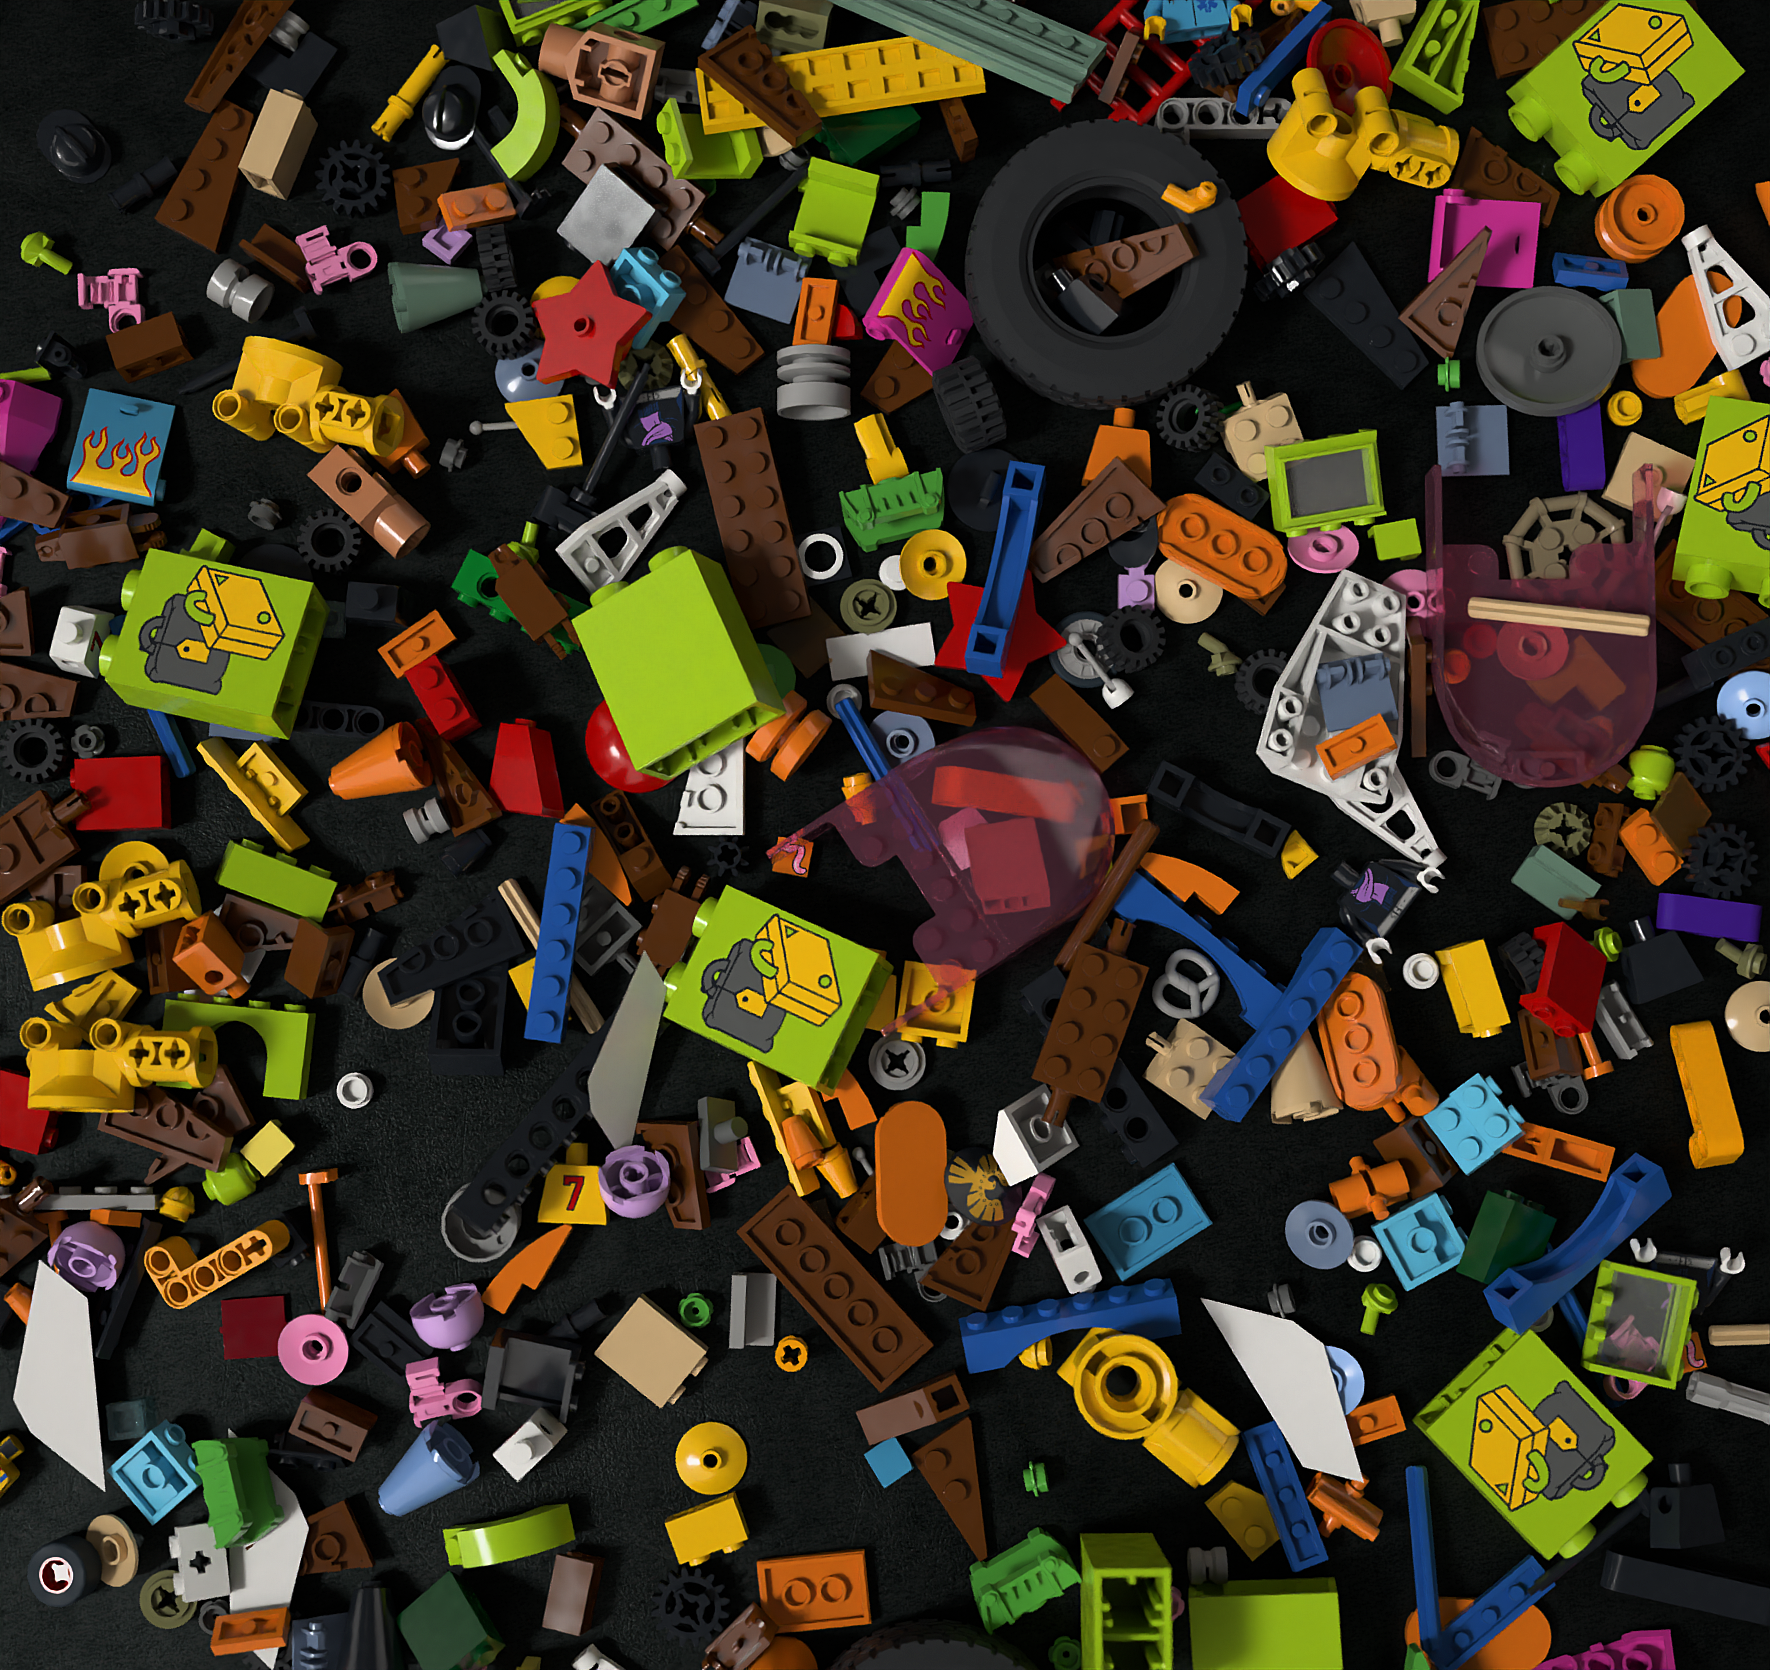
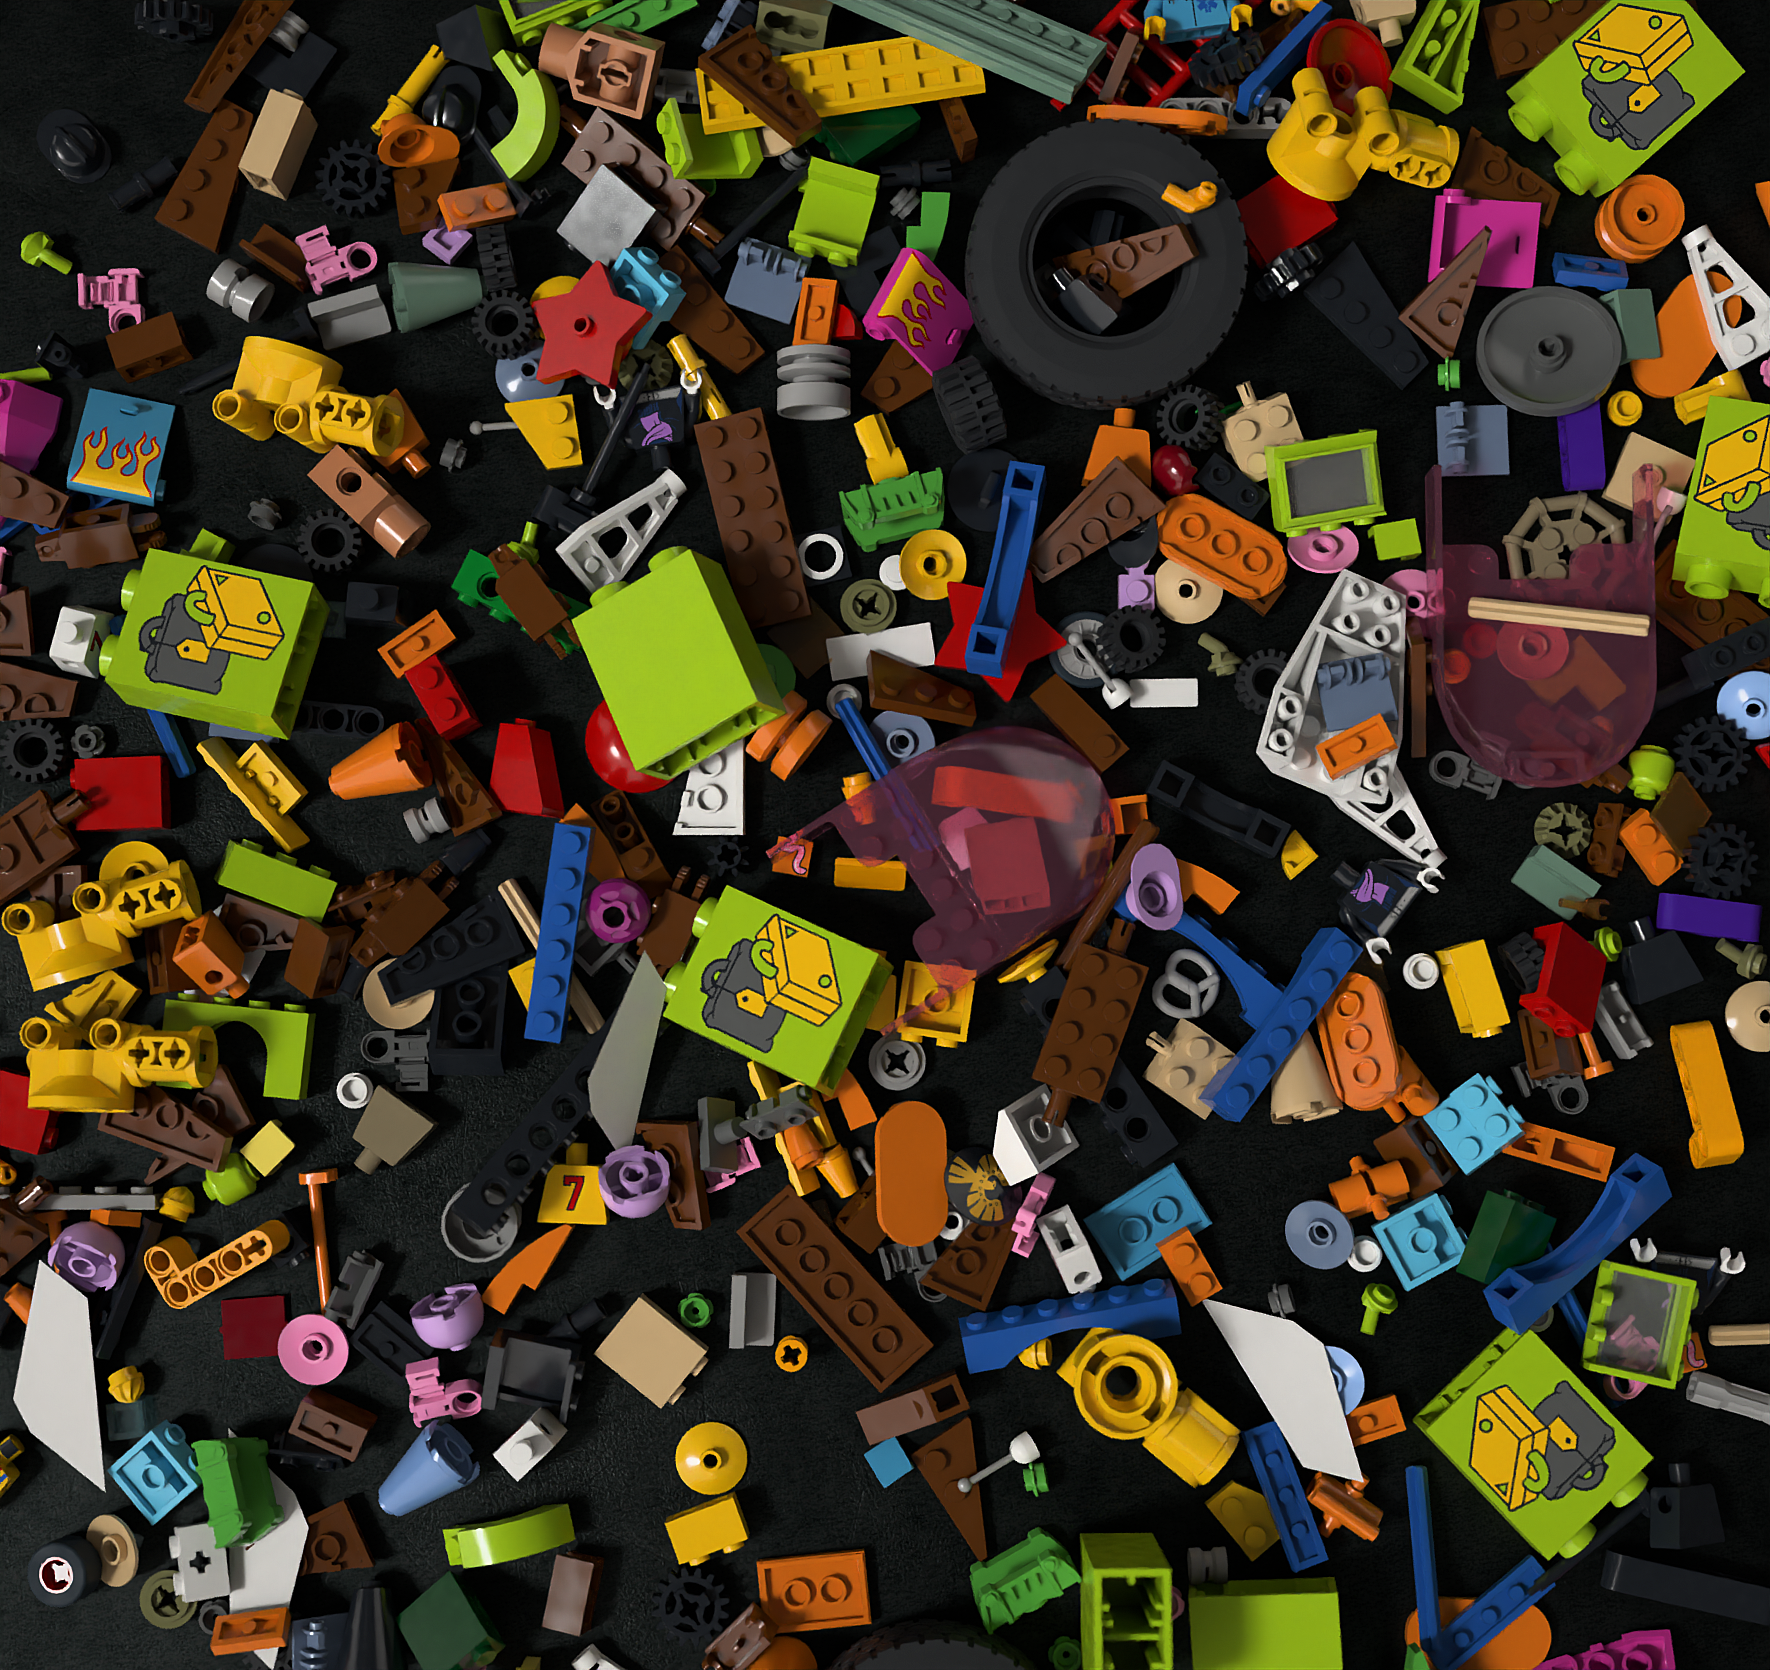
none -> yellow plate [108,1366,145,1403]
none -> light grey panel [308,284,392,352]
none -> reddish brown hinge [349,860,459,968]
none -> dark tan torso [353,1084,439,1175]
none -> dark grey piece [360,1029,431,1093]
none -> orange piece [378,113,460,167]
none -> magenta piece [585,878,651,943]
none -> dark grey hinge [740,1085,820,1140]
none -> light orange slope [834,857,907,891]
none -> hinge [958,1431,1040,1492]
none -> yellow dish [997,939,1059,983]
none -> orange tile [1087,105,1229,136]
none -> lavender piece [1126,843,1183,930]
none -> white sticker [1130,678,1198,707]
none -> dark red hair [1151,444,1200,498]
none -> orange plate [1155,1226,1223,1307]

